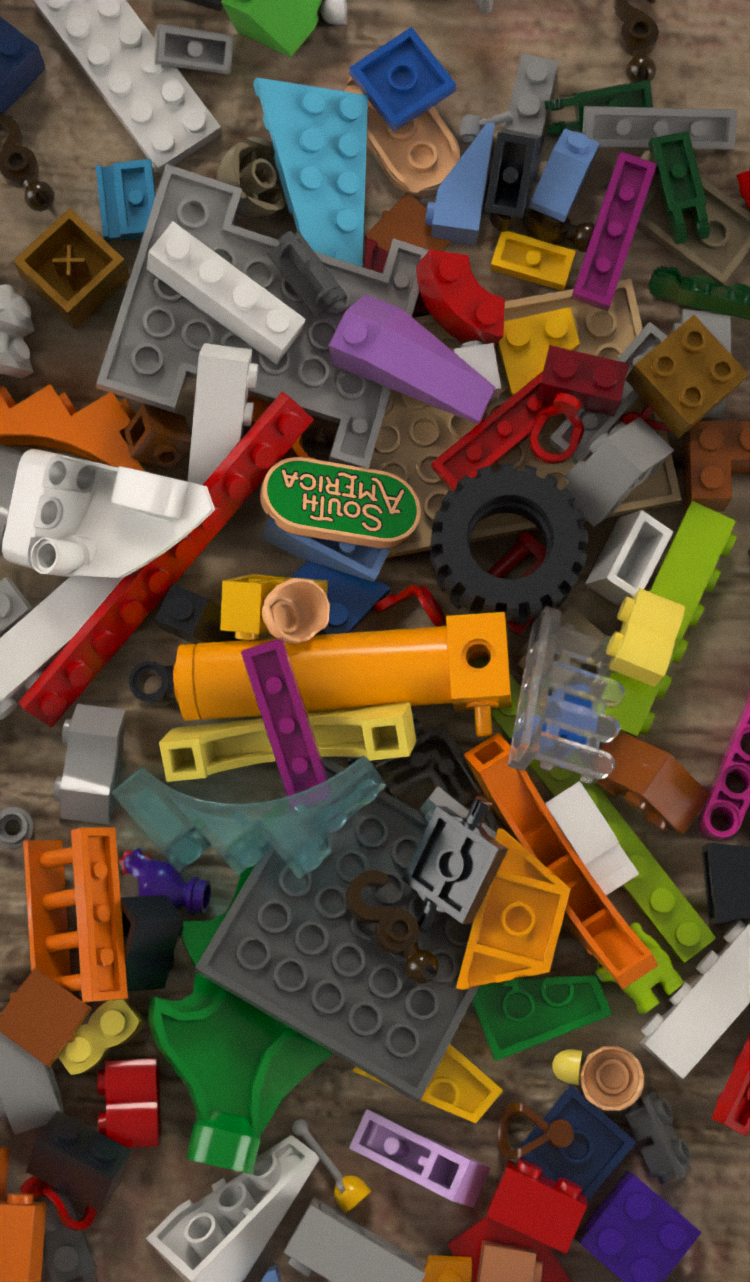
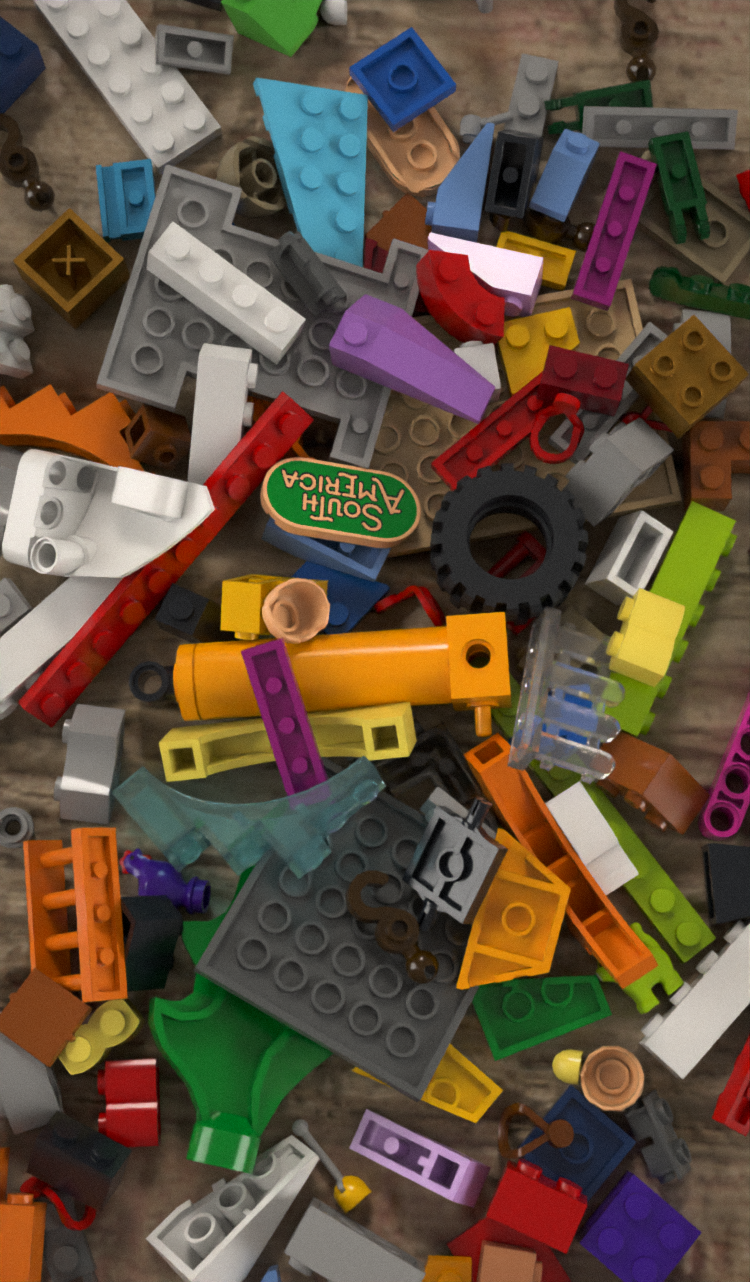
none -> slope [428,233,544,317]

